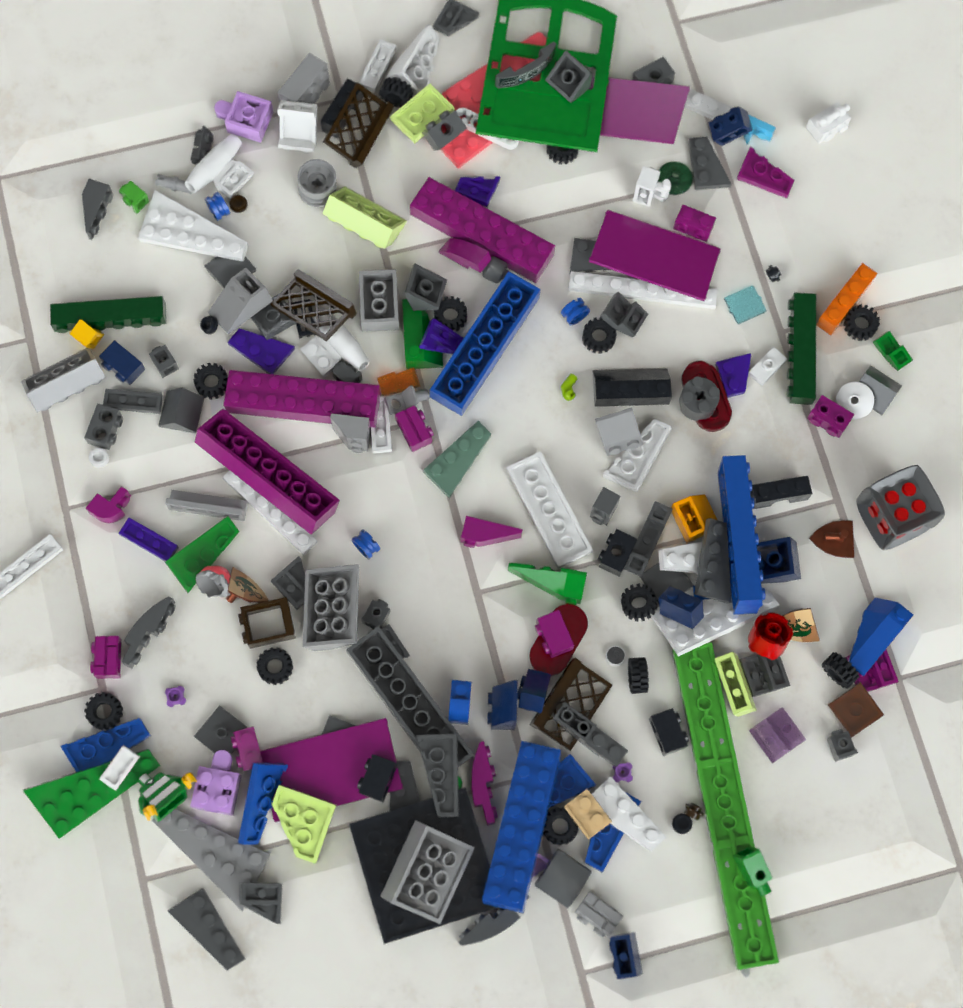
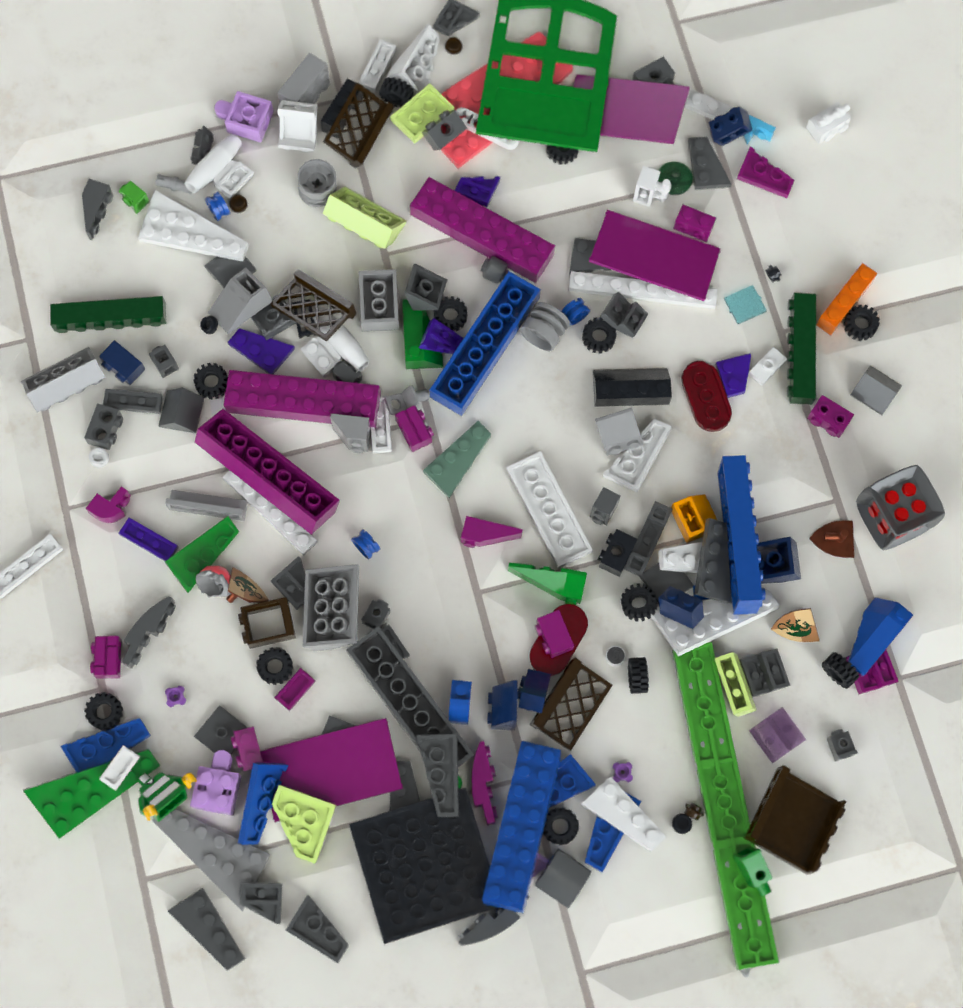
yellow panel [69,319,105,349] -> none
black brick [357,754,398,803] -> none
clear orange slope [377,367,421,396] -> none
light grey slope [380,820,474,924] -> none
magenta slope [439,238,492,273] -> none
slope [495,42,556,88] -> none
dark grey slope [546,51,592,103] -> none
dark grey slope [553,702,628,767] -> none
lime arm [561,373,578,401] -> none
tan plate [564,788,612,840] -> none
light grey brick [575,891,623,937] -> none
dark blue brick [609,932,643,979] -> none
black brick [649,708,689,756] -> none
dark grey brick [679,377,720,421] -> none
red brick [748,613,793,660] -> none
black arch [750,476,813,509] -> none
reddish brown tile [828,682,884,738] -> none
white dish [836,382,874,419] -> none
green slope [873,331,913,371] -> none
none -> magenta tile [274,668,316,711]
none -> dark grey wing [286,895,349,963]
none -> dark brown plate [445,37,463,55]
none -> light grey wheel [520,302,570,351]
none -> dark brown panel [744,765,846,875]

